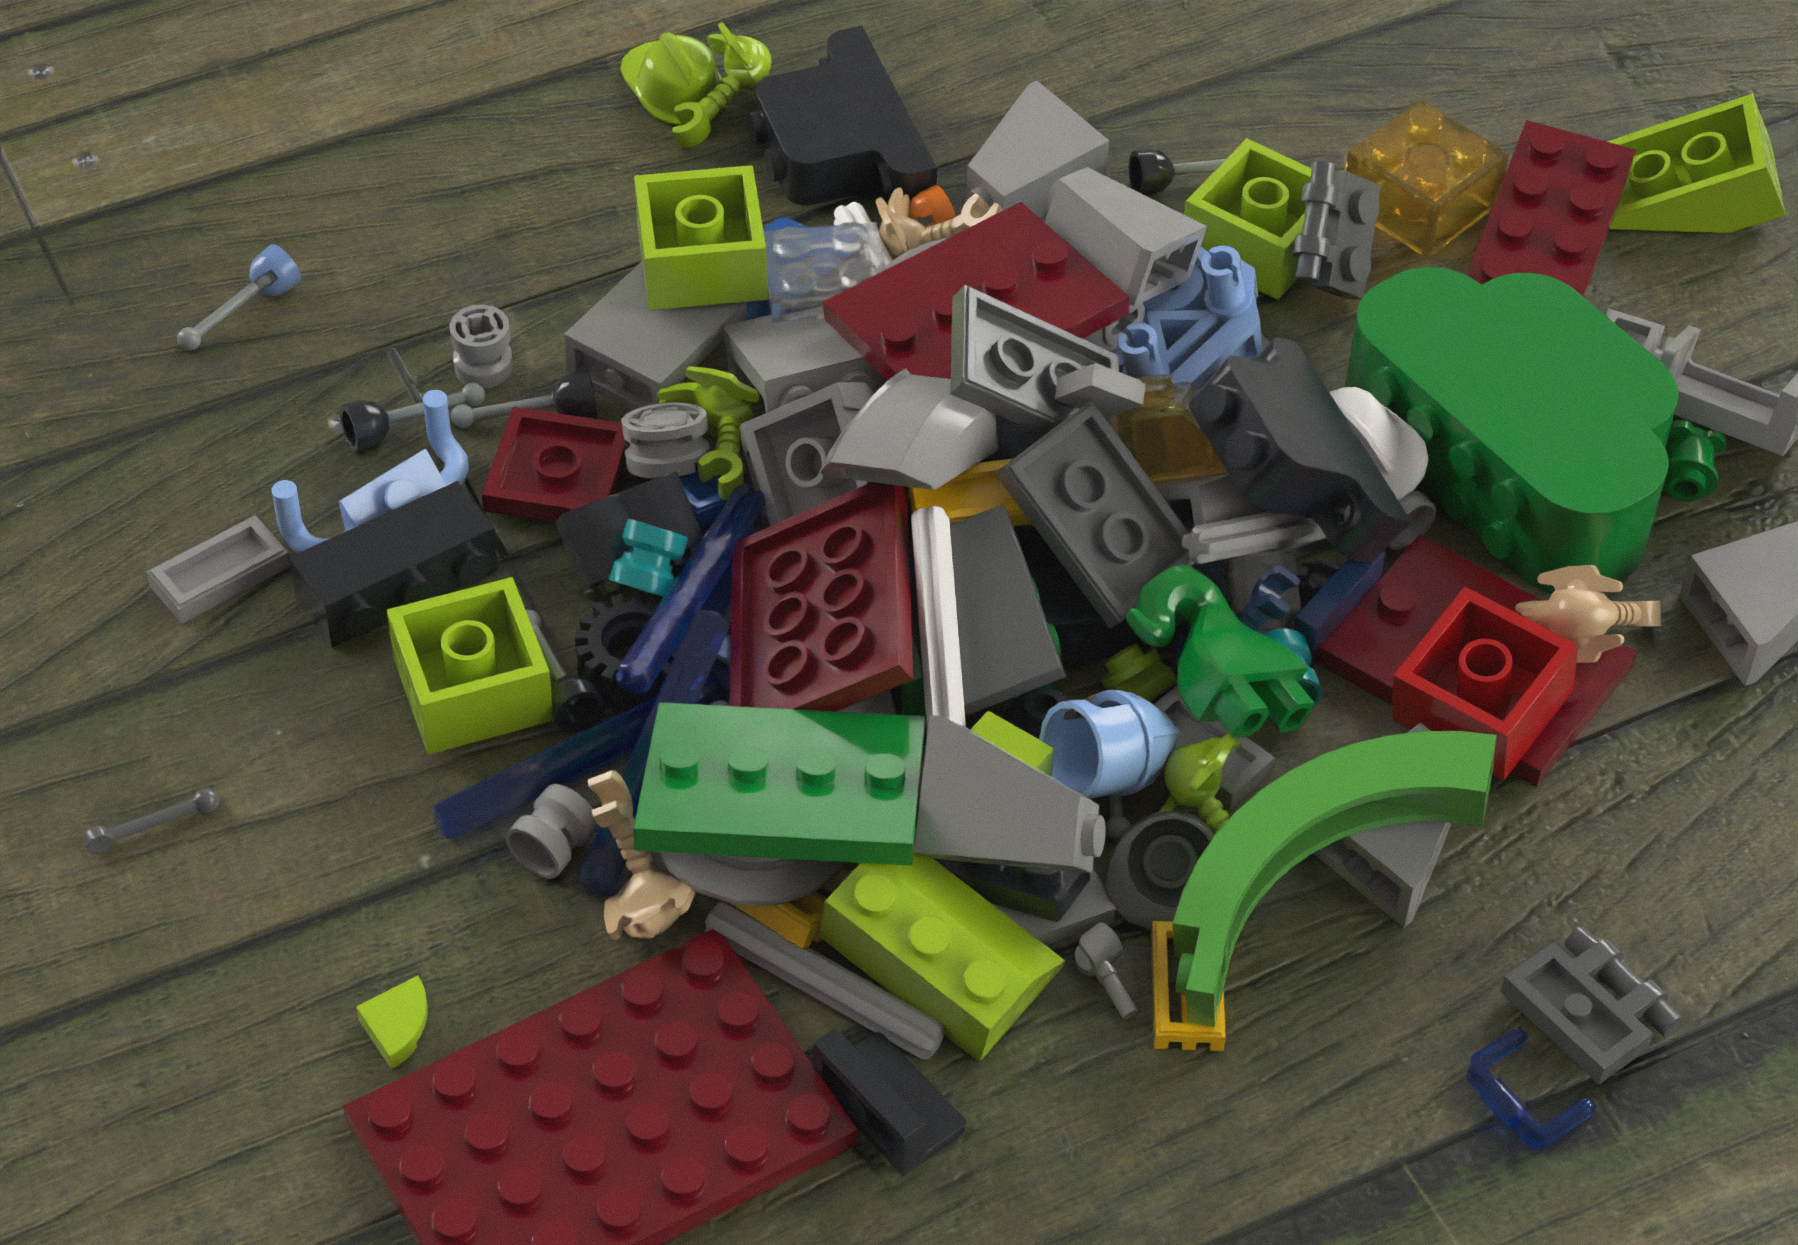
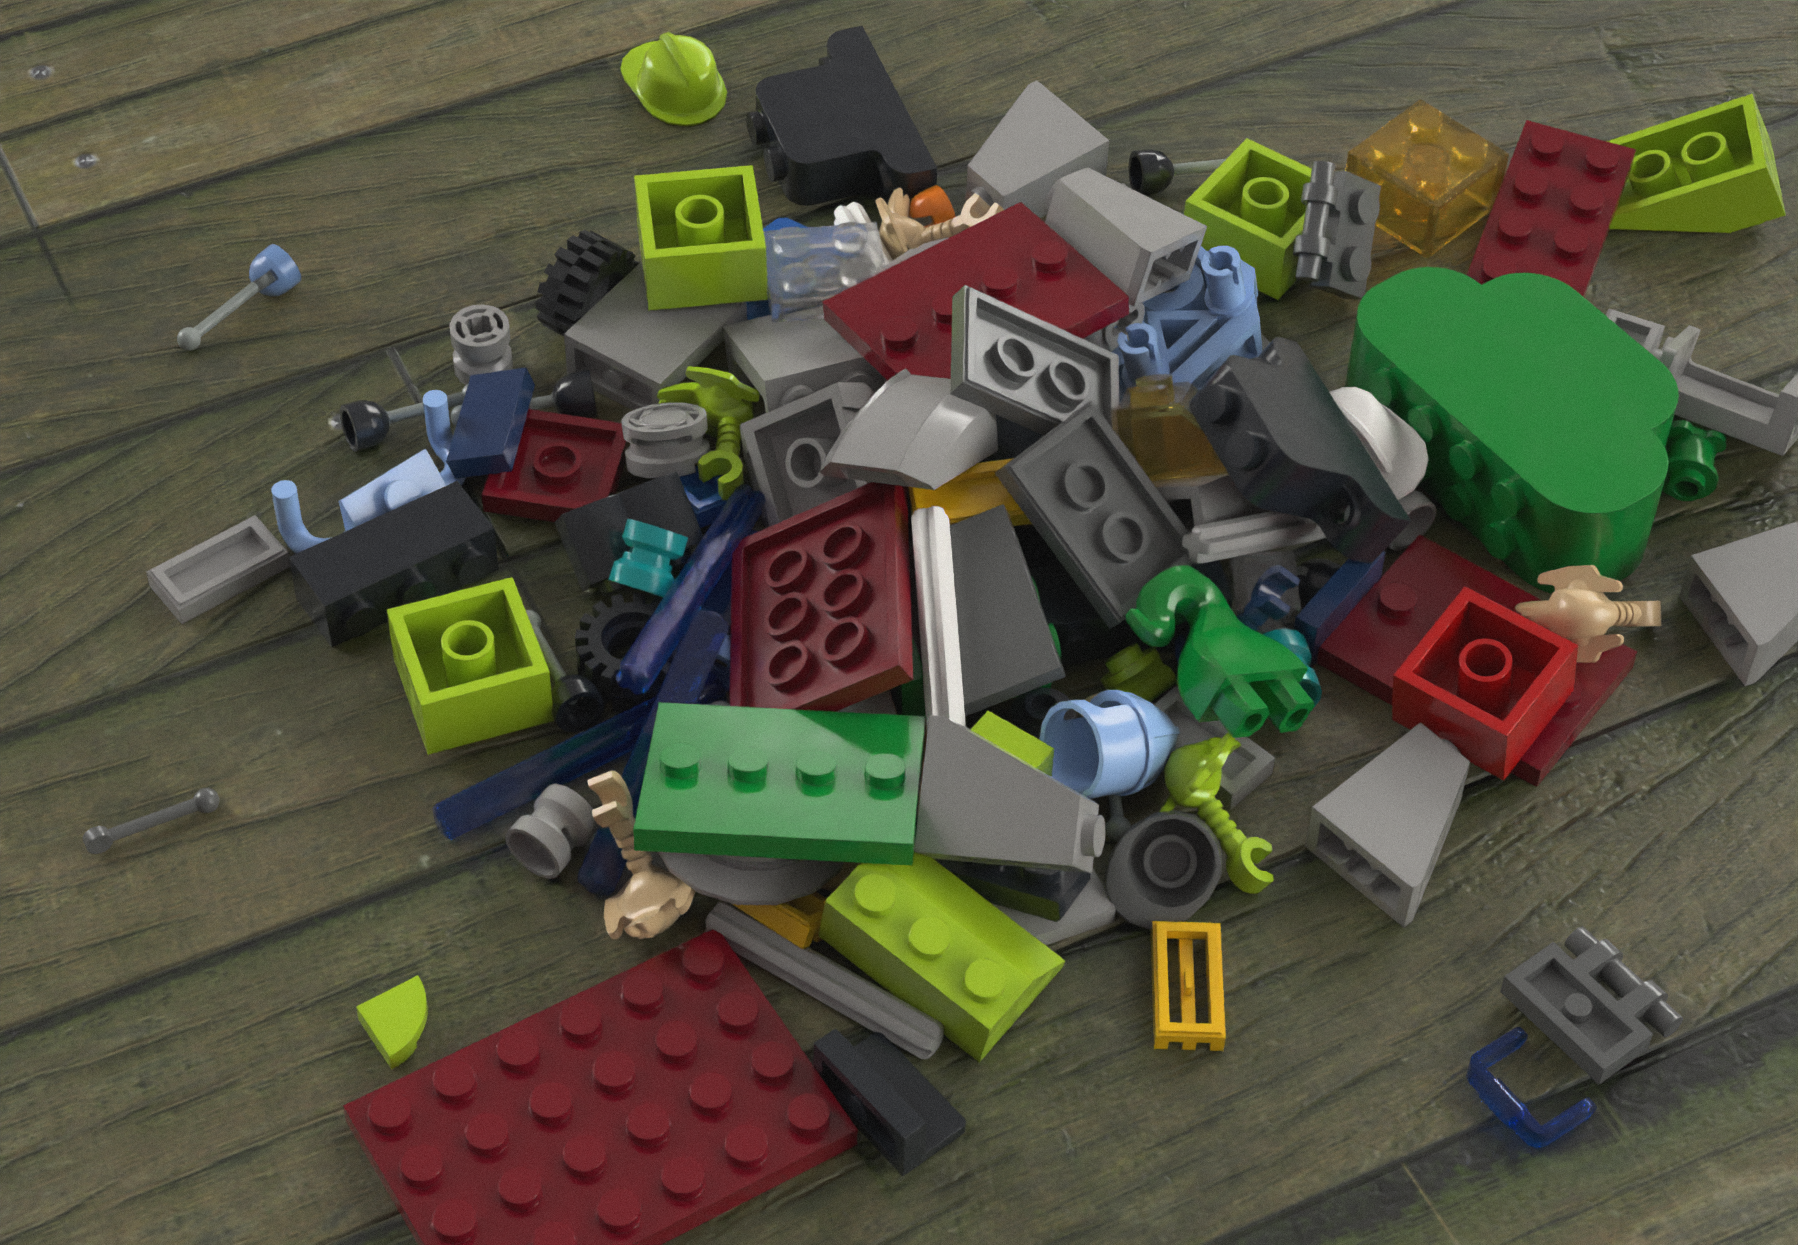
lime piece [672,22,772,148] -> none
light grey tile [1055,363,1146,419] -> none
light grey hand [1074,923,1138,1020] -> none
bright green arch [1172,731,1496,1027] -> none
none -> dark blue tile [446,367,535,479]
none -> black tyre [535,230,638,336]

